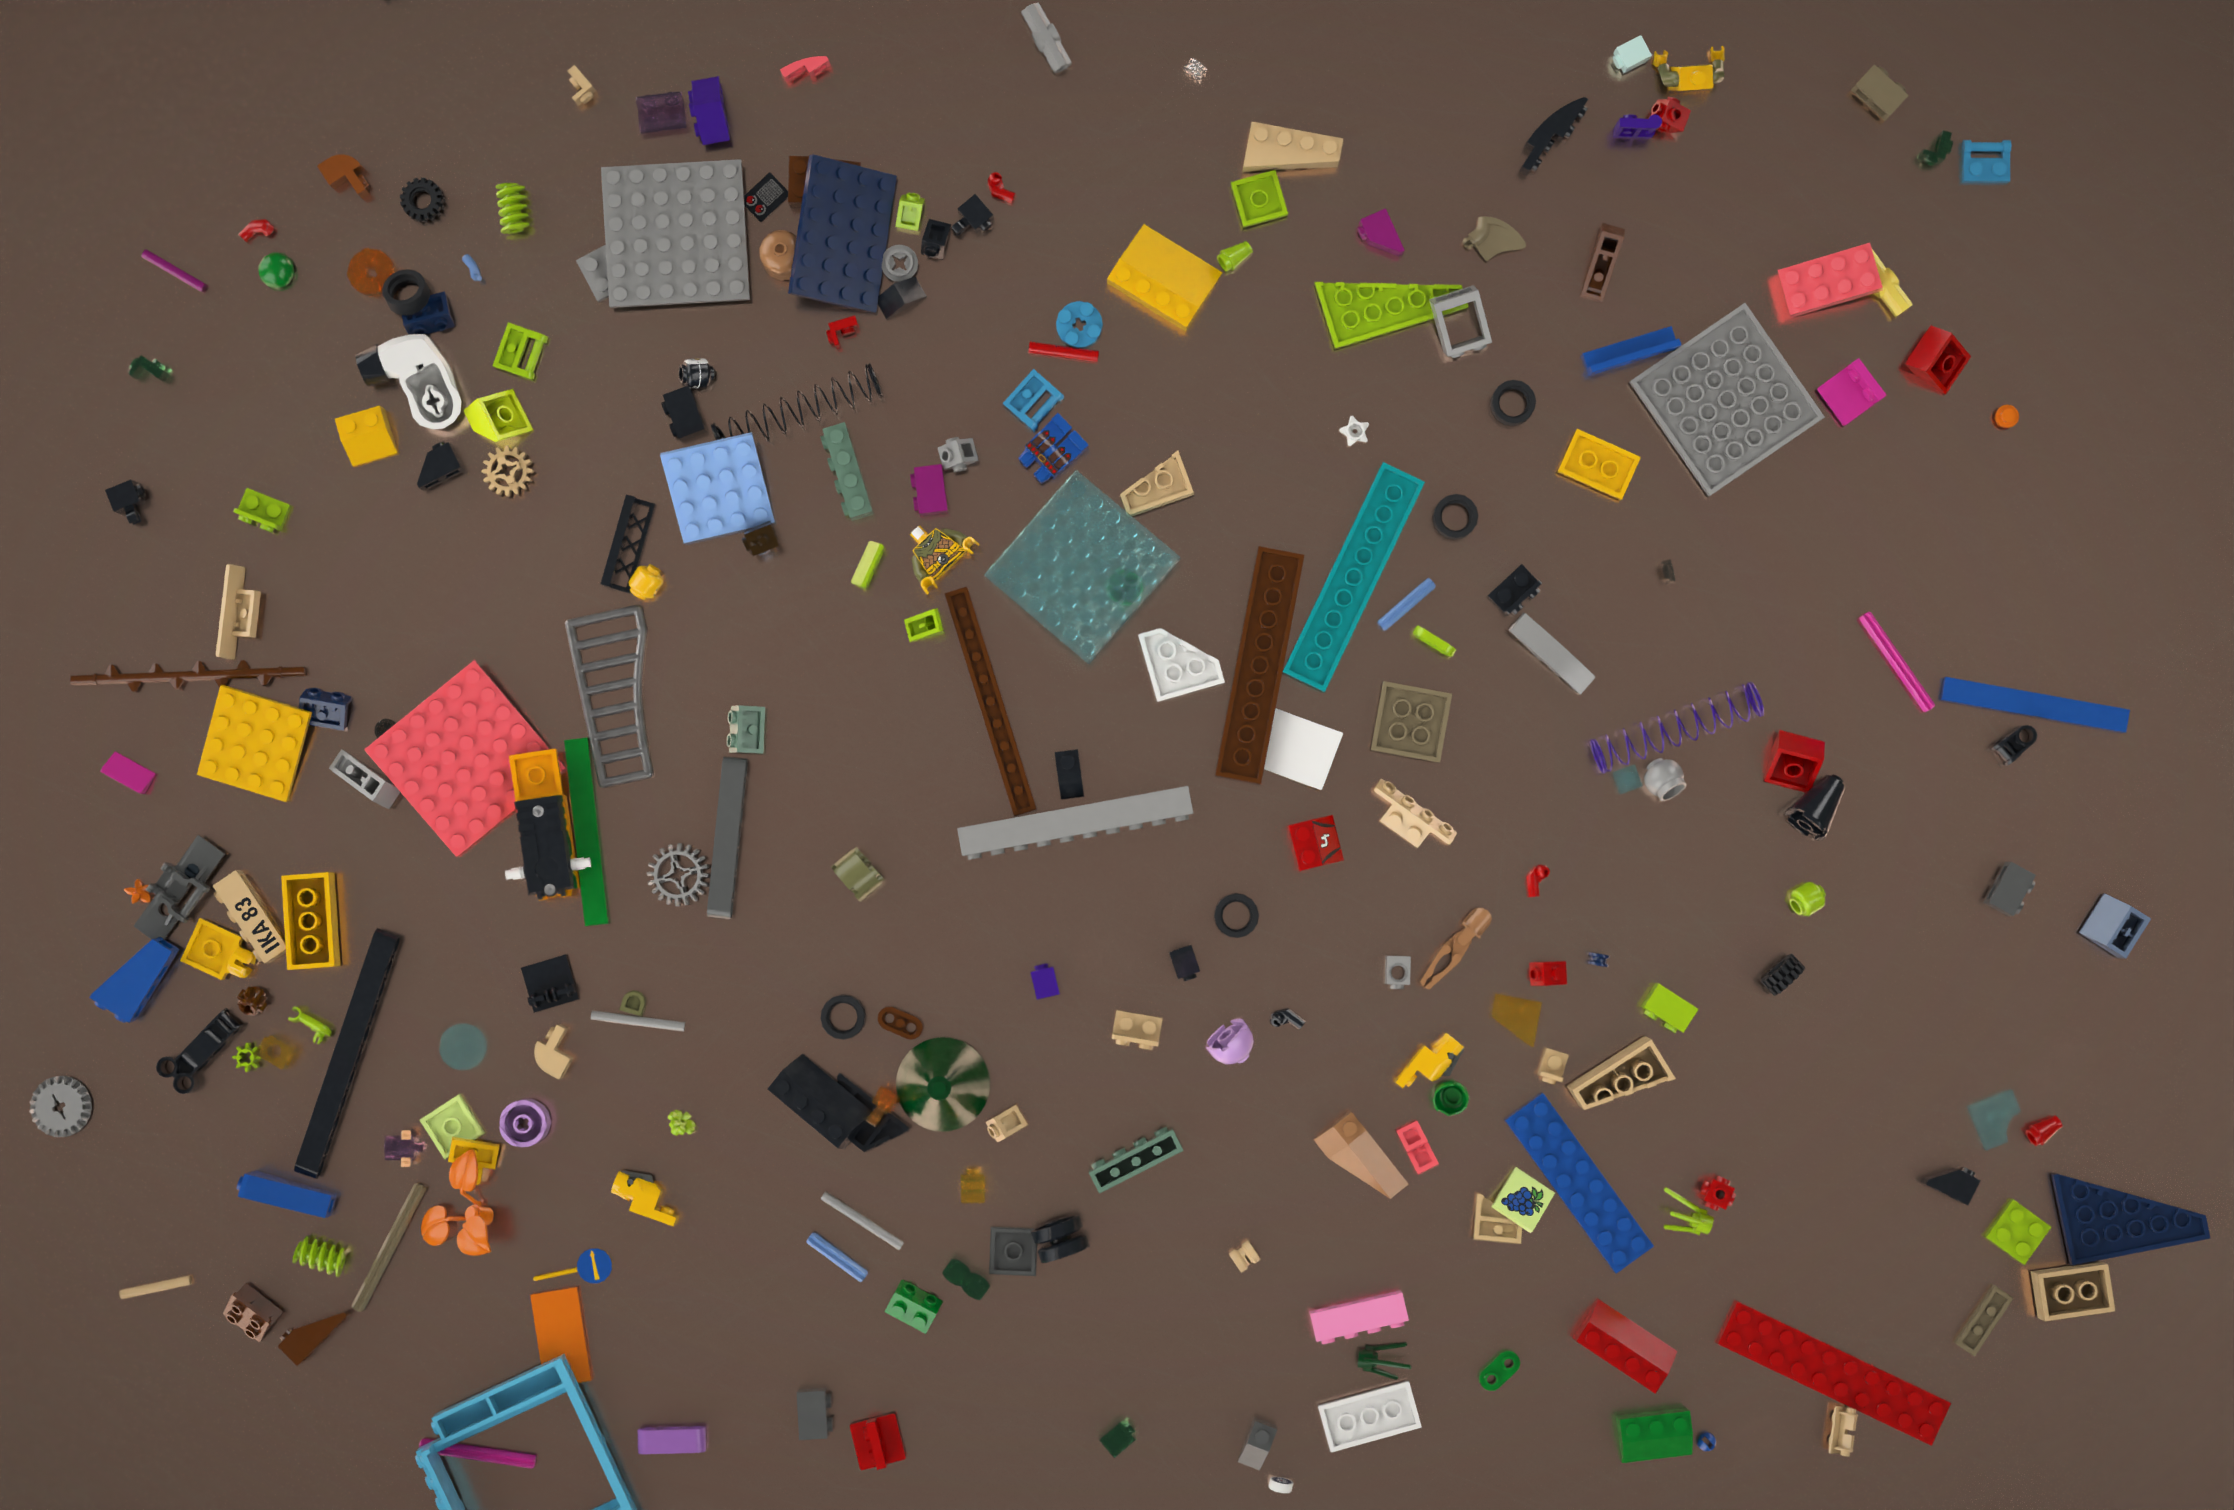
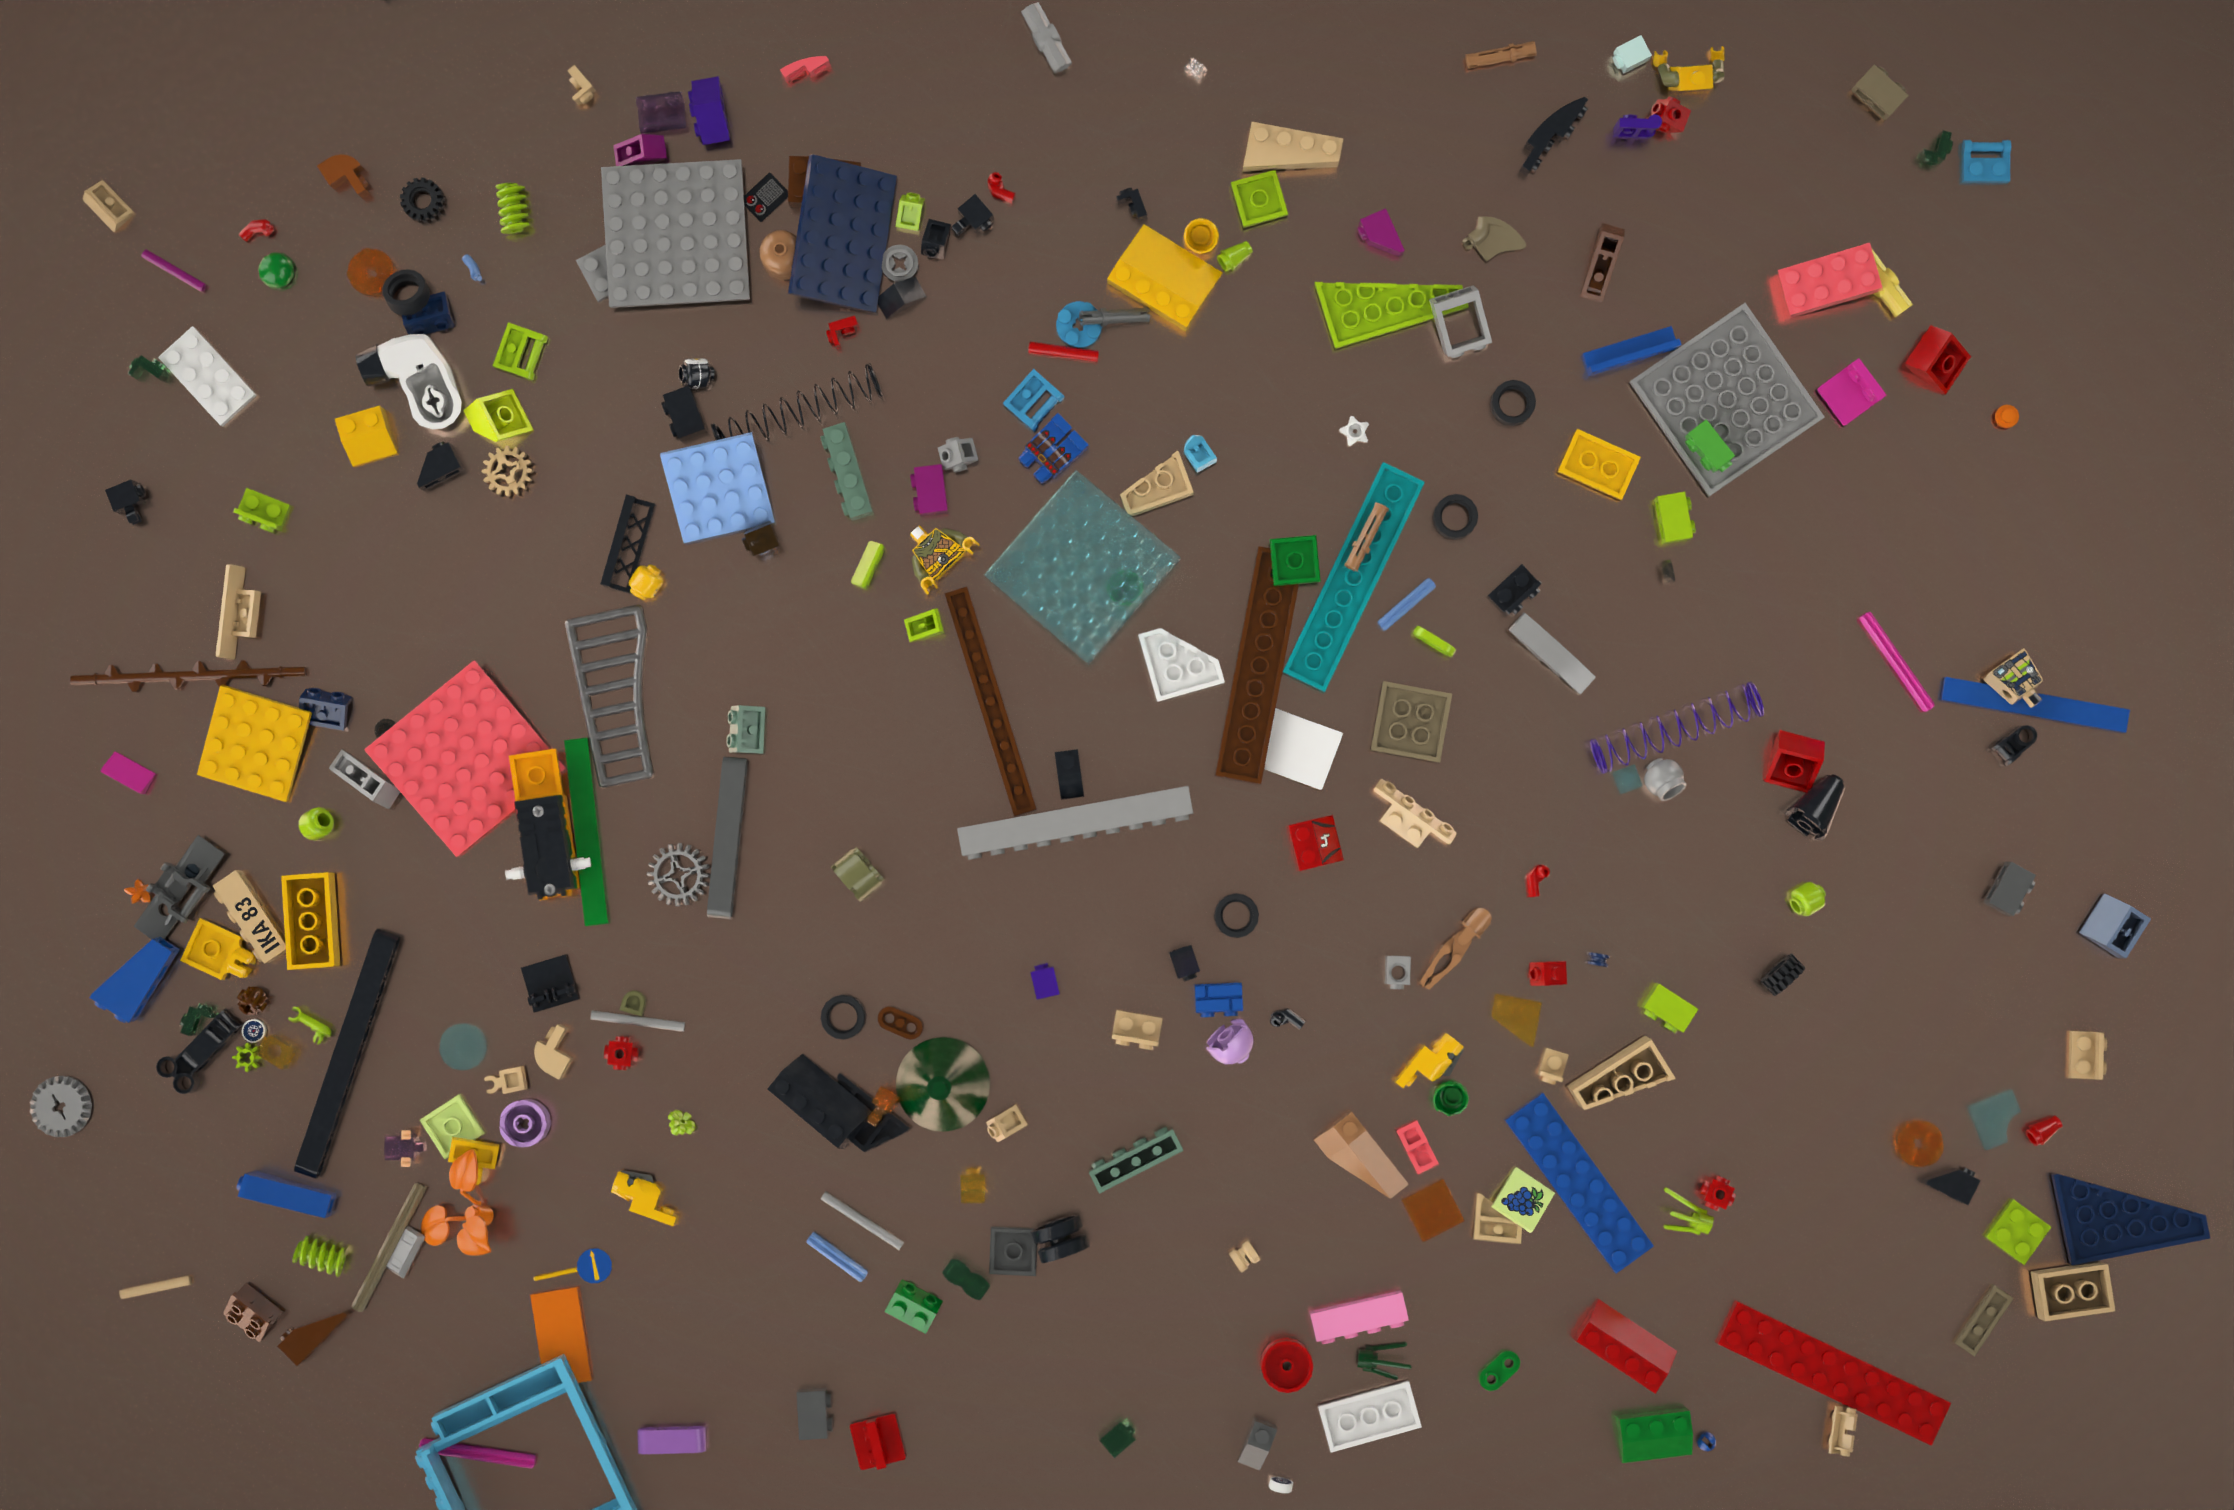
none -> tan slope [83,180,134,232]
none -> white plate [158,326,257,427]
none -> clear green bracket [180,1003,217,1036]
none -> tile [242,1019,267,1043]
none -> lime head [299,807,334,841]
none -> light grey tile [386,1226,425,1278]
none -> tan plate [484,1066,528,1094]
none -> red brick [604,1036,639,1070]
none -> magenta slope [613,134,667,166]
none -> dark grey pin [1079,307,1150,327]
none -> black bracket [1116,188,1148,222]
none -> yellow hair [1184,218,1219,254]
none -> medium azure plate [1184,435,1217,473]
none -> blue brick [1194,982,1243,1017]
none -> red wheel [1260,1337,1314,1393]
none -> green tile [1269,535,1321,586]
none -> medium nougat pin [1344,503,1389,572]
none -> clear orange tile [1401,1178,1465,1242]
none -> medium nougat pin [1465,41,1537,69]
none -> lime brick [1654,492,1696,545]
none -> bright green brick [1684,419,1735,473]
none -> clear orange plate [1895,1120,1944,1167]
none -> torso [1984,648,2043,708]
none -> tan bracket [2068,1031,2107,1080]

